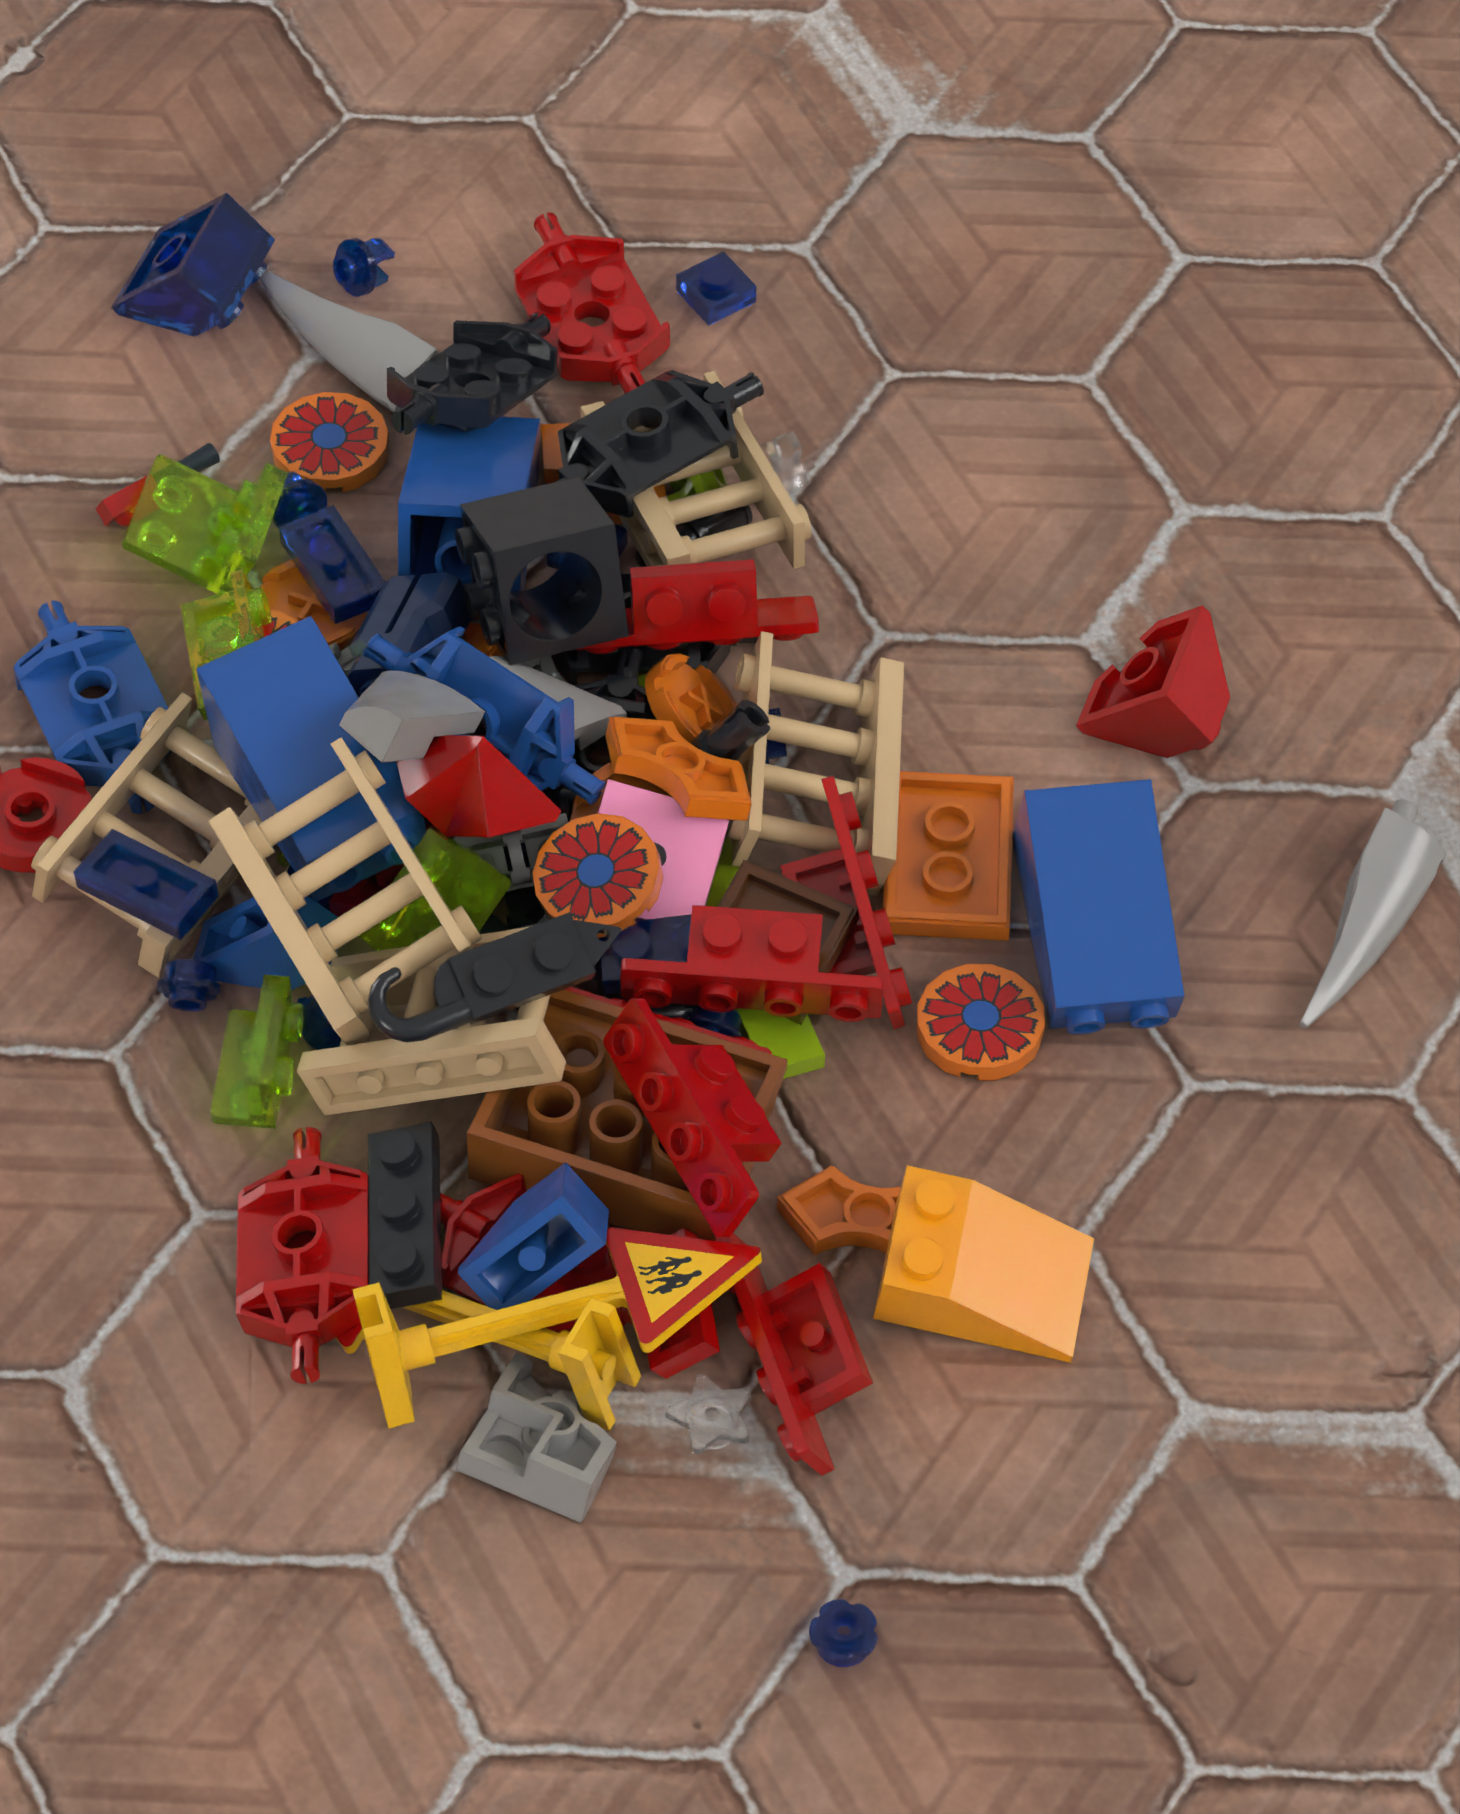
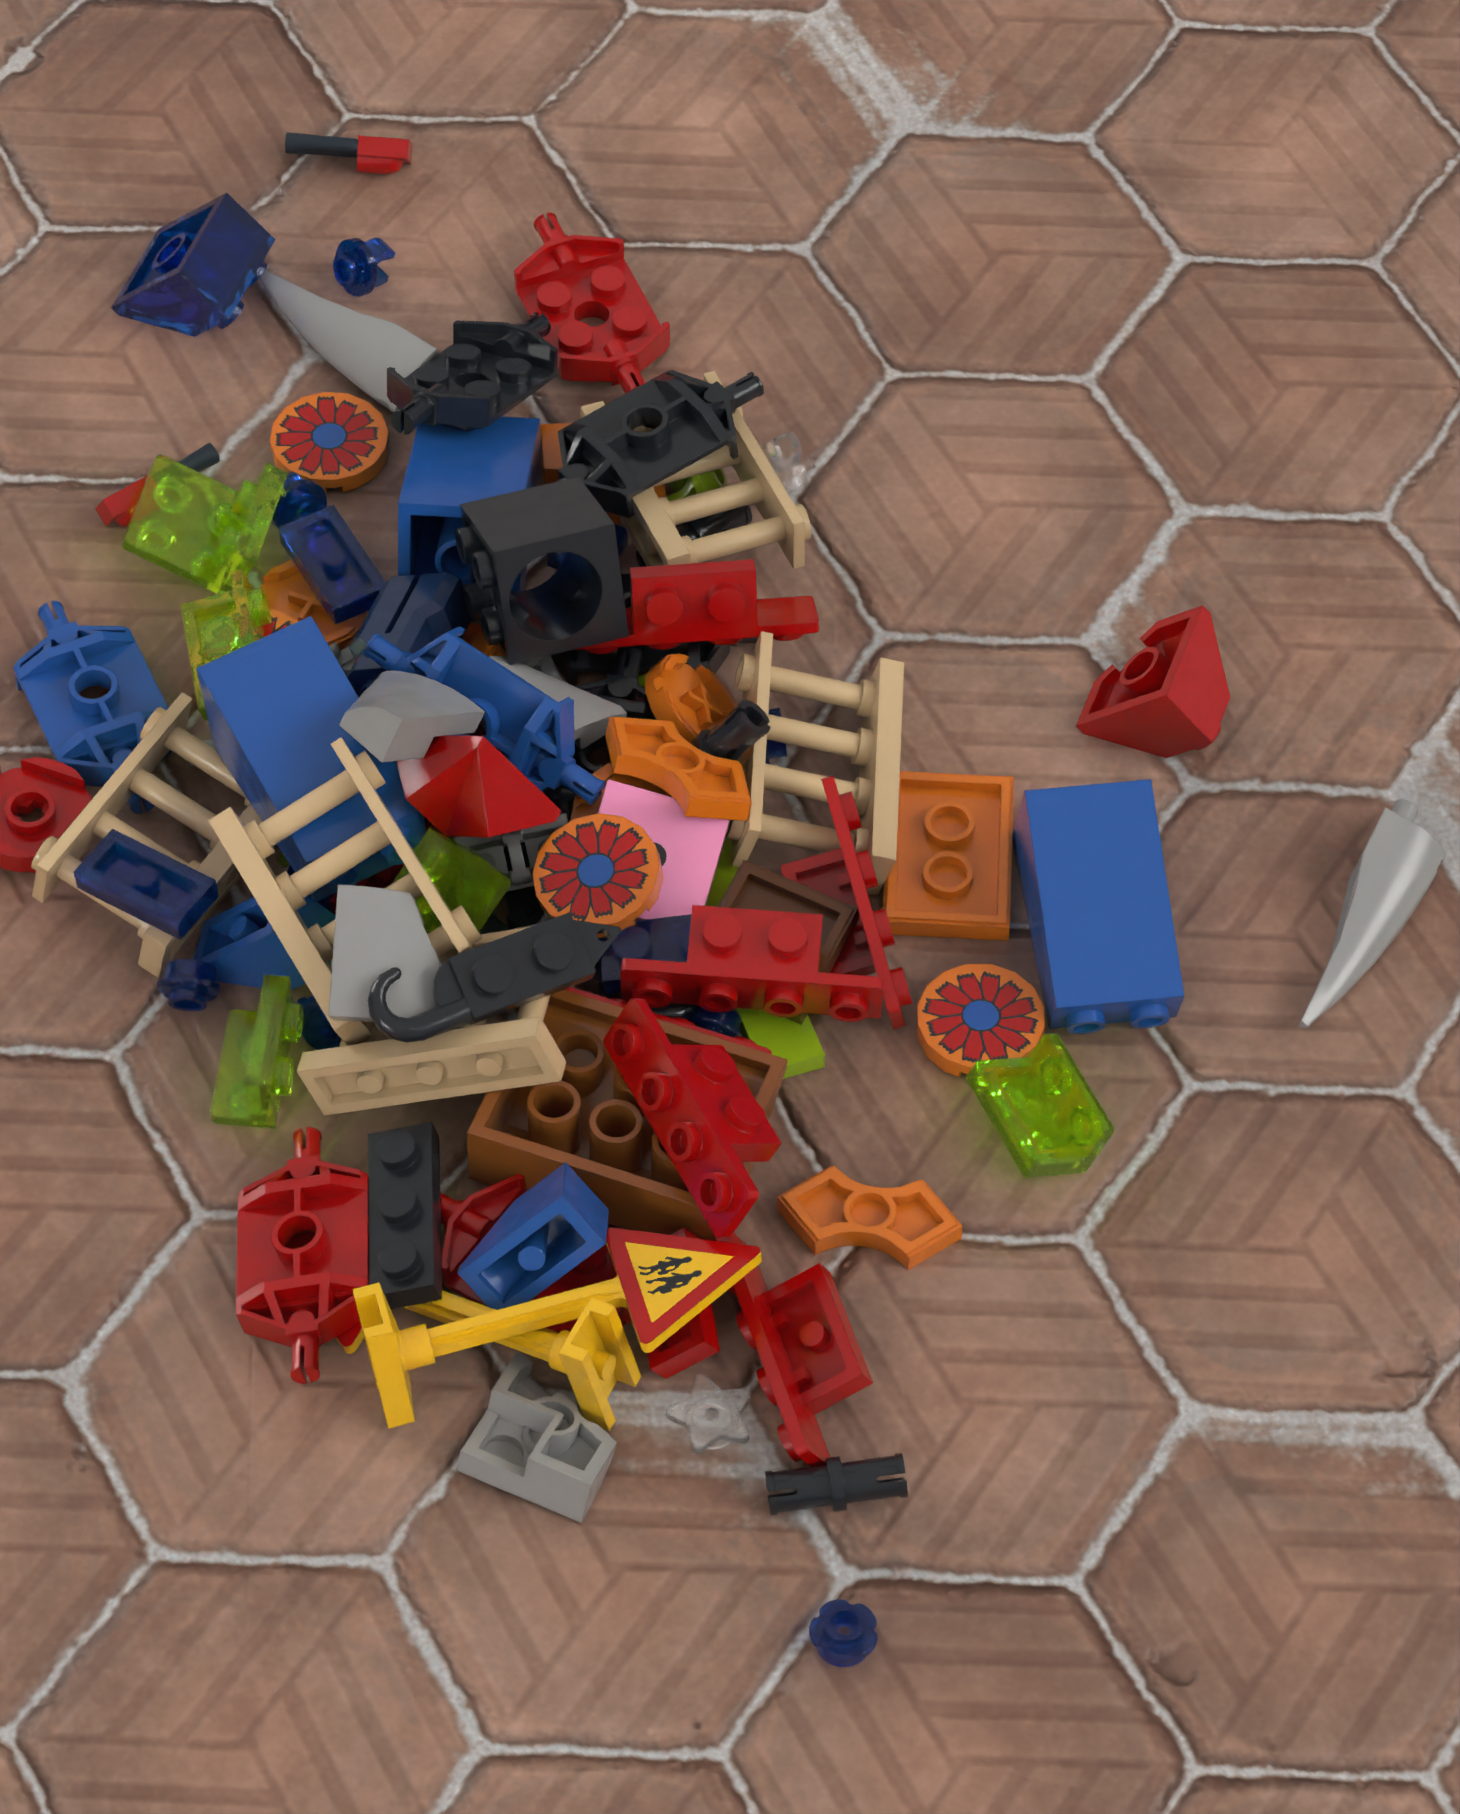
clear blue plate [676,251,757,326] -> none
light orange slope [873,1165,1094,1363] -> none
none -> piece [285,132,413,174]
none -> light grey slope [329,885,465,1029]
none -> black pin [765,1453,908,1516]
none -> clear neon green bracket [966,1033,1114,1178]

